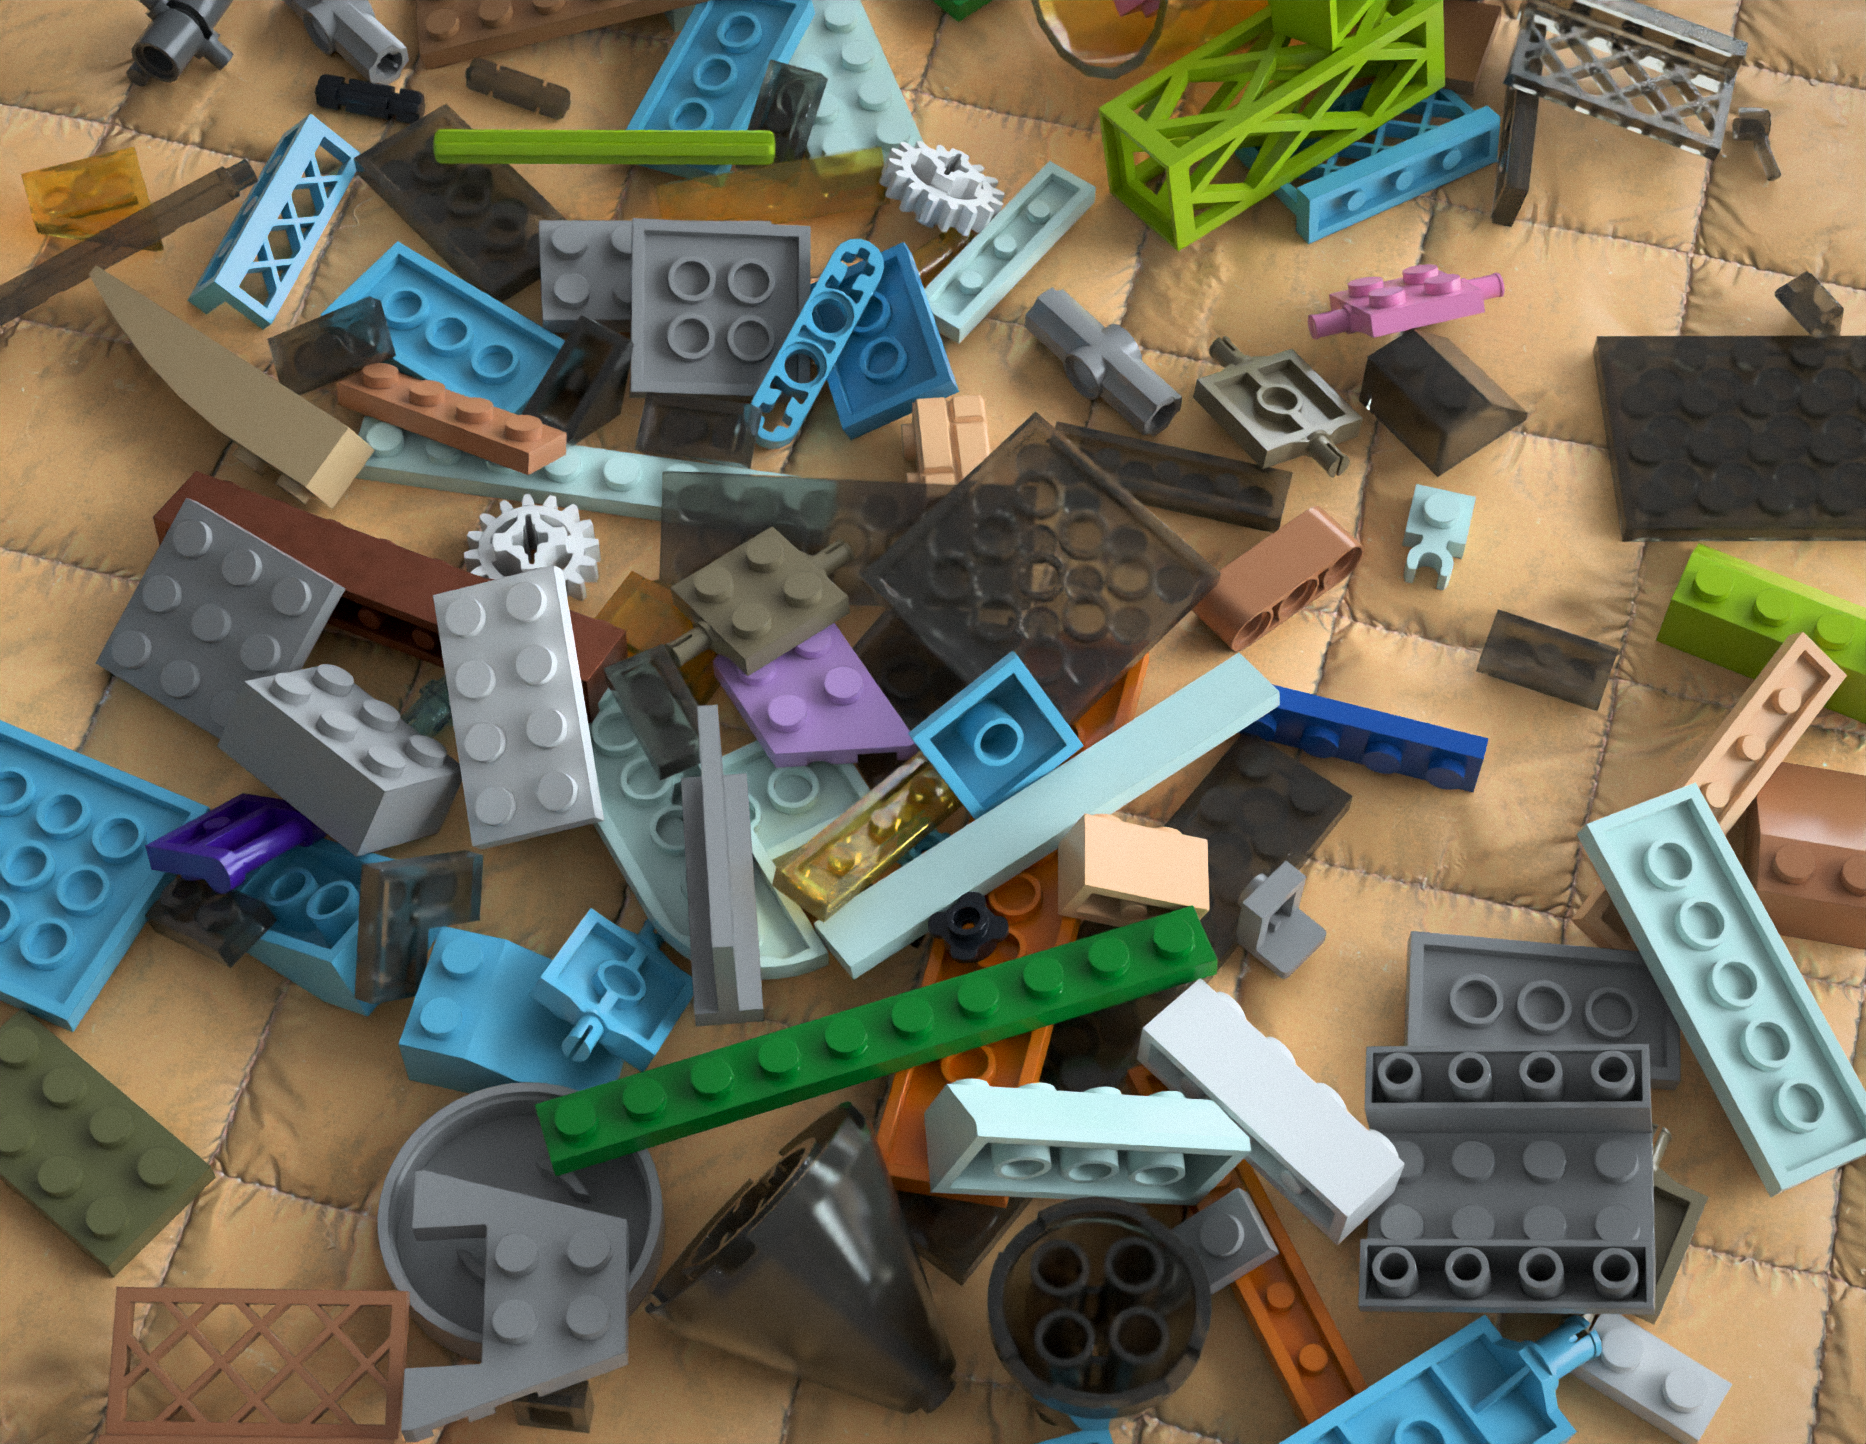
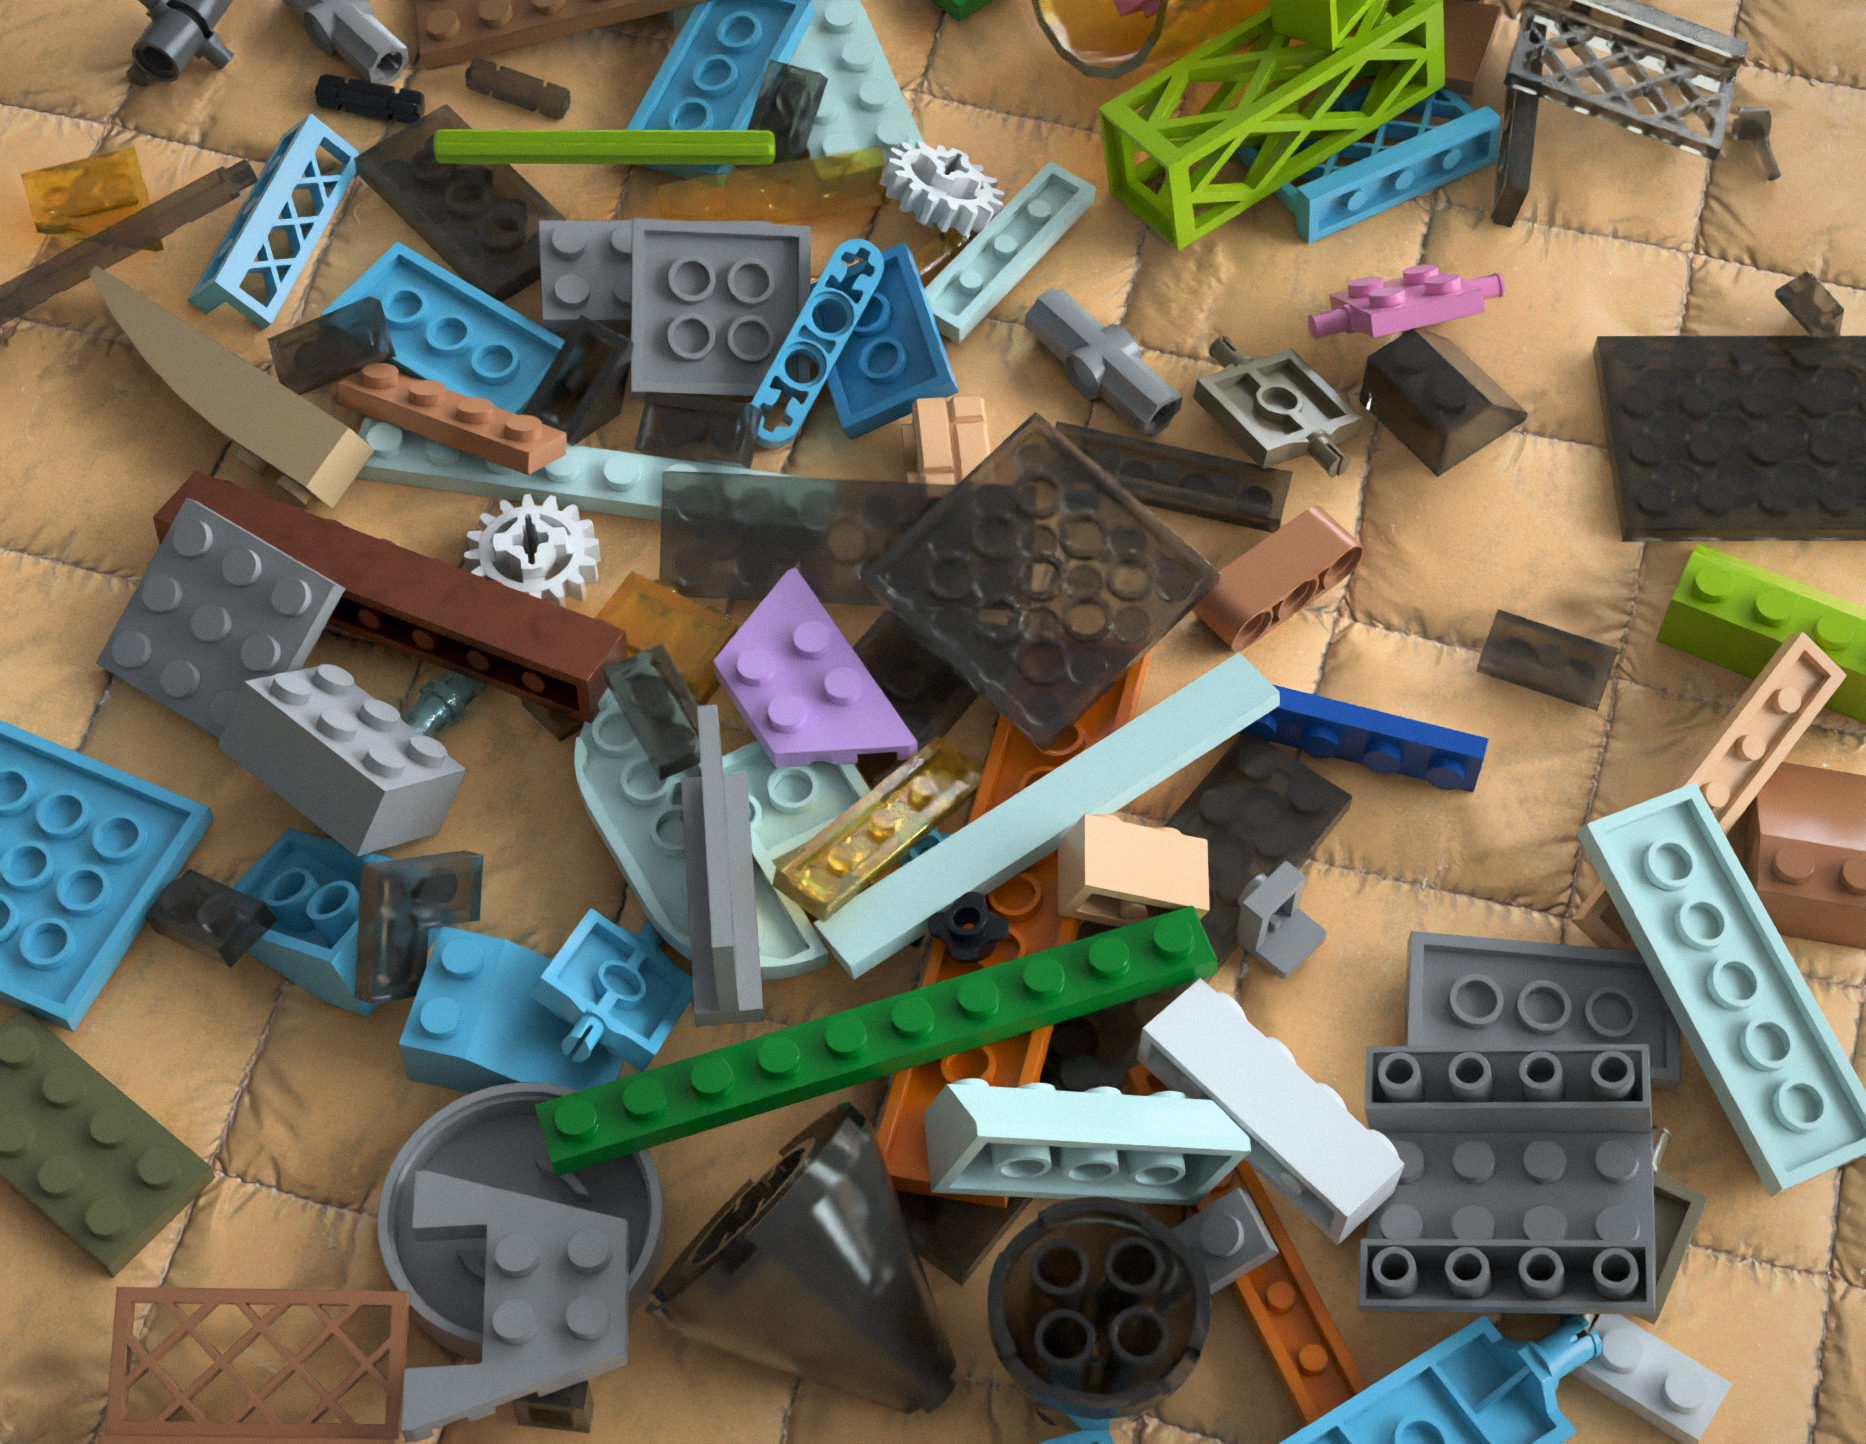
dark purple plate [145,793,327,894] -> none
white plate [433,565,604,850] -> none
dark tan plate [665,526,854,676] -> none
medium azure slope [908,650,1084,820] -> none
light aqua plate [1402,484,1476,590] -> none

